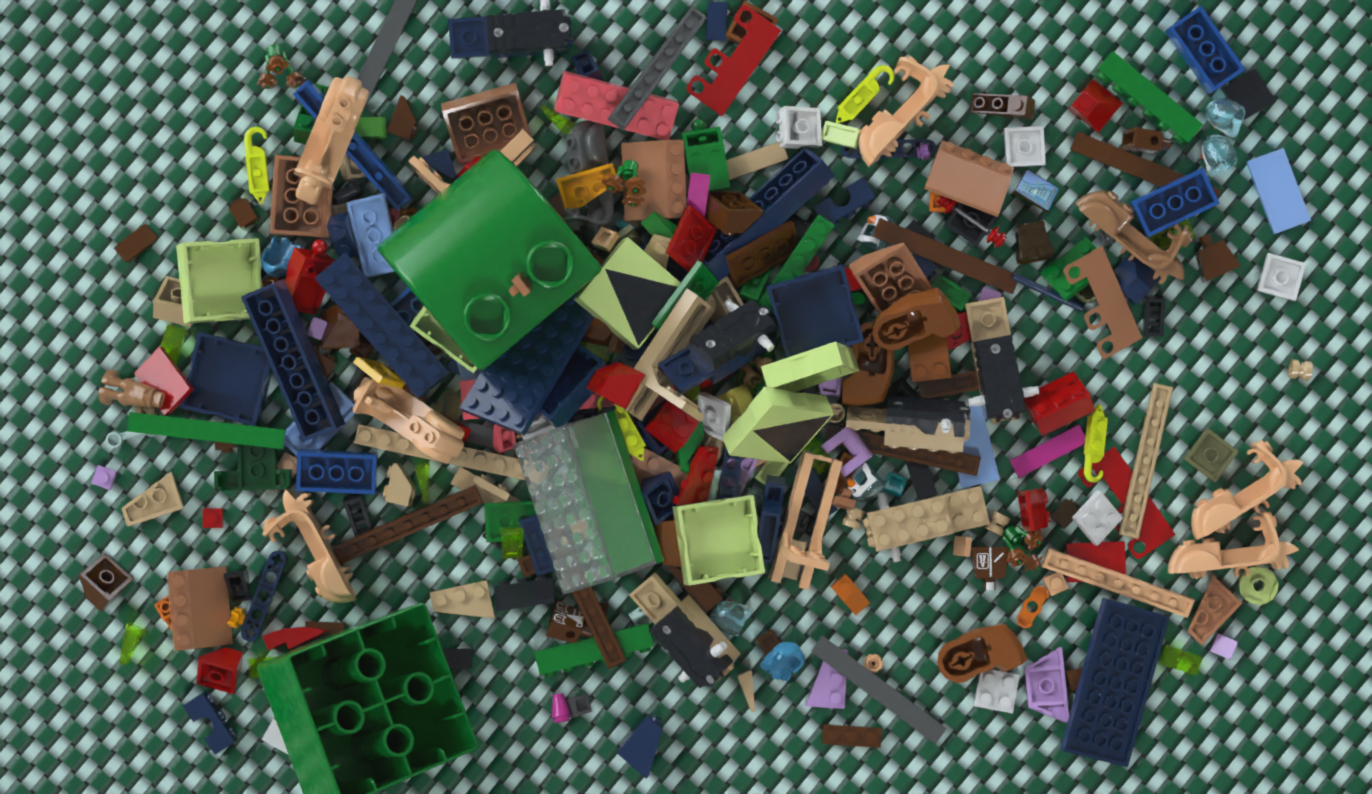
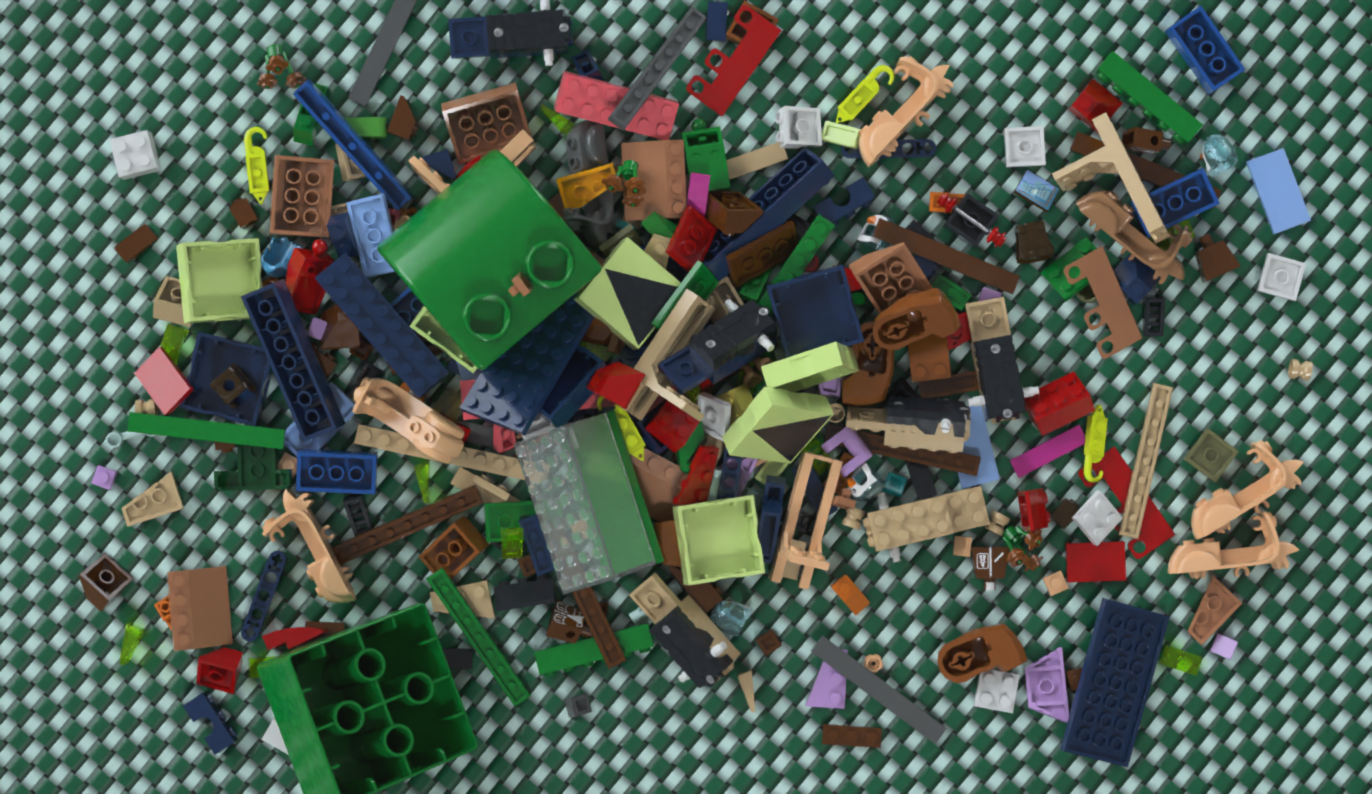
medium nougat piece [98,369,165,408] -> none
red plate [203,508,224,528] -> none
black slope [223,570,252,603] -> none
light orange plate [227,606,247,628] -> none
light nougat piece [294,76,369,204] -> none
black cone [332,181,362,206] -> none
yellow tile [353,357,405,389] -> none
tan slope [383,463,416,506] -> none
dark pink cone [552,693,571,723] -> none
light nougat plate [591,227,619,252] -> none
dark blue slope [616,713,663,779] -> none
dark blue slope [641,472,684,526] -> none
dark azure hair [760,642,805,681] -> none
medium lavender plate [917,142,931,161] -> none
nougat slope [924,140,1014,217] -> none
reddish brown slope [970,93,1035,119] -> none
dark blue piece [1012,273,1084,312] -> none
orange piece [1016,586,1049,629] -> none
light nougat tile [1041,548,1195,618] -> none
dark grey bush [1098,230,1113,247] -> none
clear light blue piece [1206,98,1245,137] -> none
black tile [1221,69,1275,121] -> none
yellowish green tile [1238,566,1278,605] -> none
none -> white brick [109,130,161,180]
none -> dark brown piece [209,363,257,409]
none -> dark orange slope [418,515,490,579]
none -> green tile [426,567,531,707]
none -> tan piece [1052,113,1170,243]

